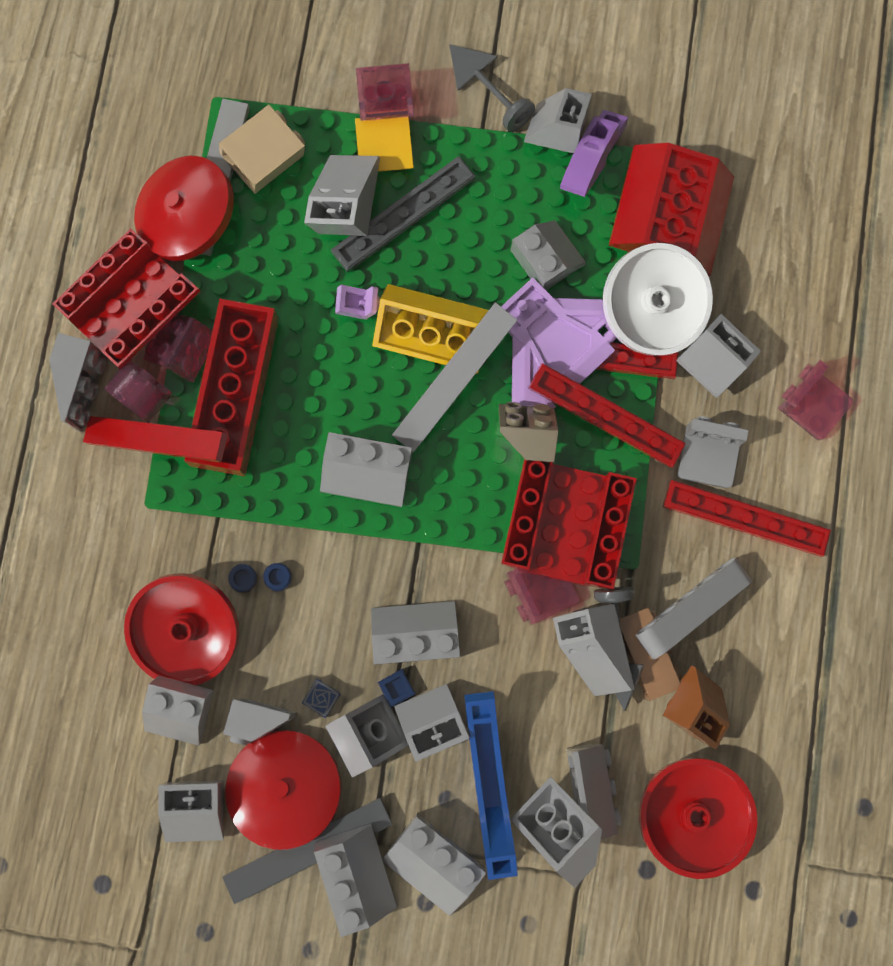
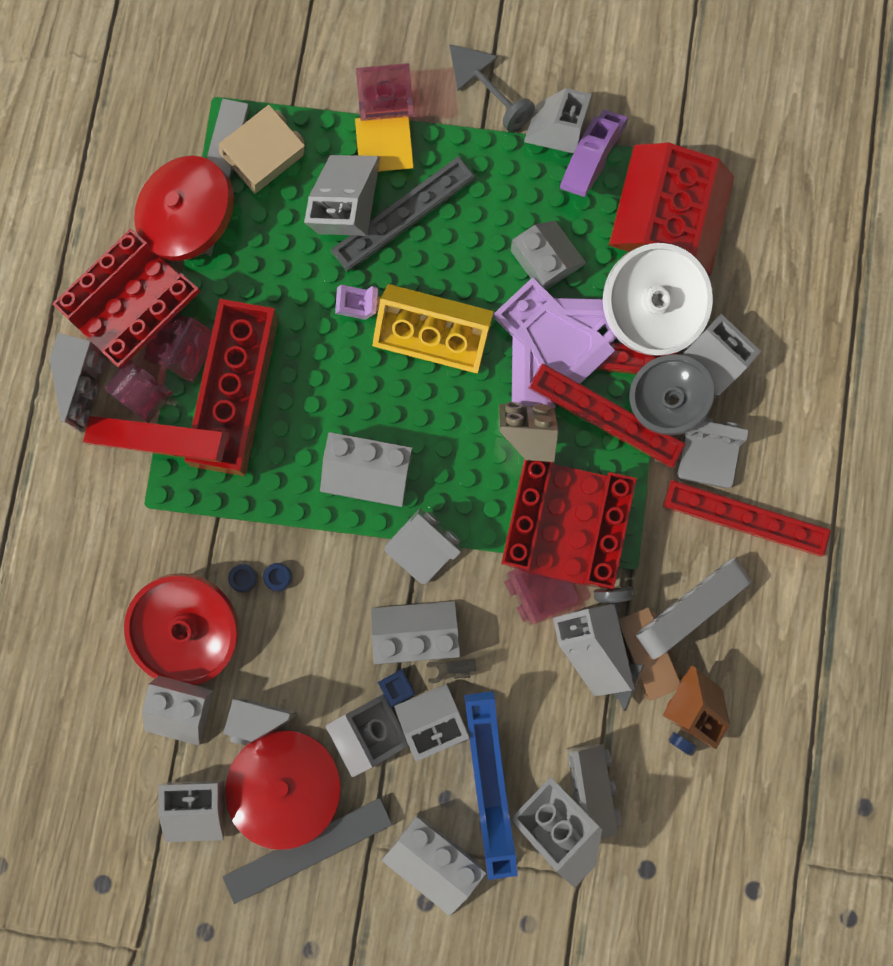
tile [302,679,341,718] -> none
light grey slope [314,824,397,937] -> none
light grey tile [392,302,517,452] -> none
red dish [639,758,757,879] -> none
clear pink bracket [778,360,853,441] -> none
none -> light grey bracket [385,508,461,584]
none -> clear smoke plate [427,660,476,683]
none -> dark grey dish [629,354,715,435]
none -> dark blue tile [668,731,698,756]

